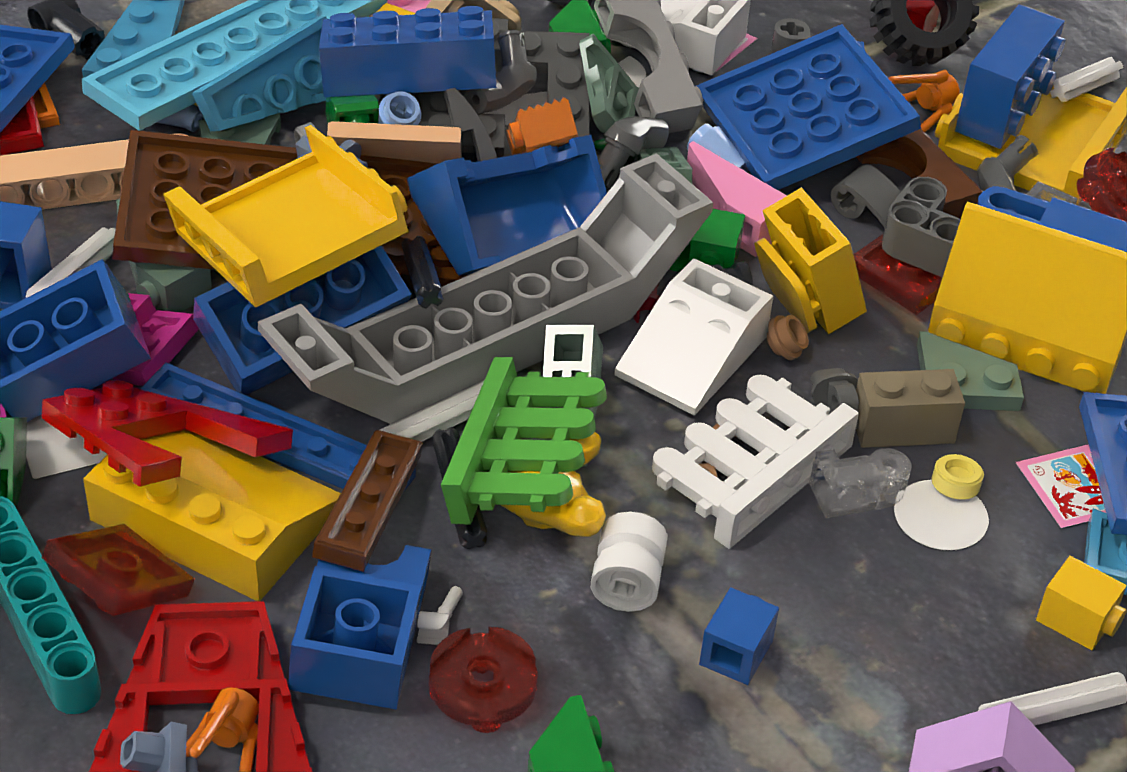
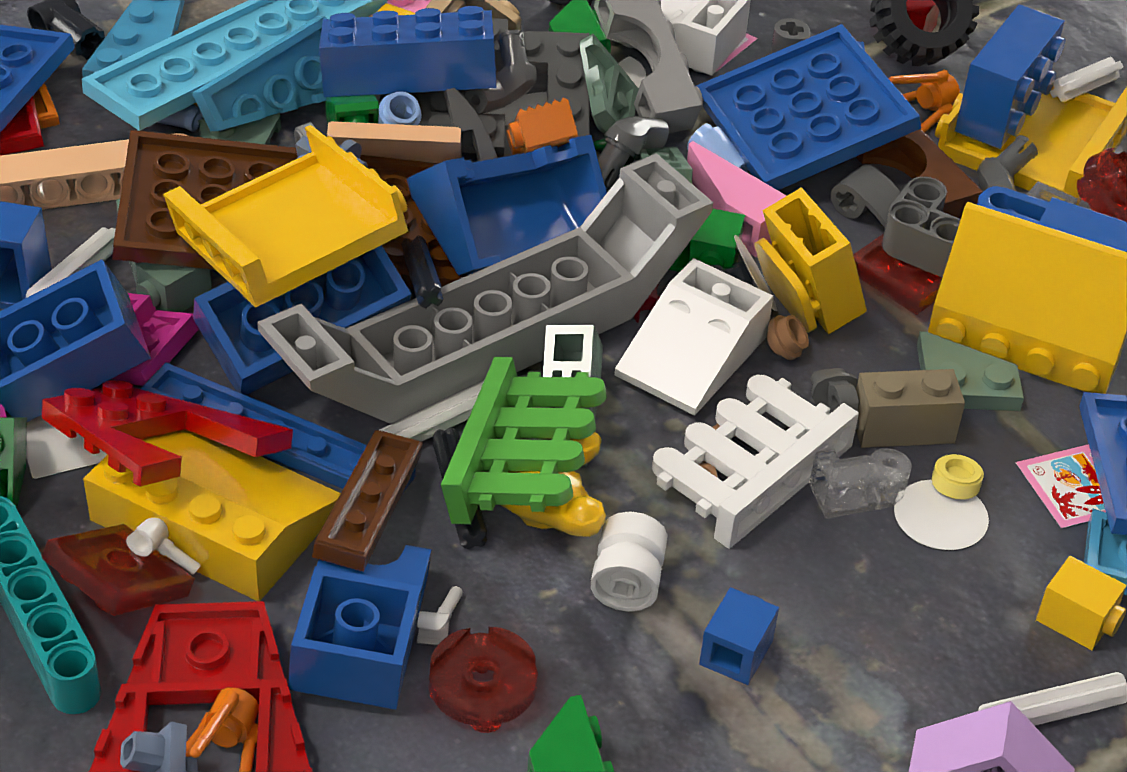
none -> white hand [126,518,200,575]
none -> white sticker [734,235,777,311]

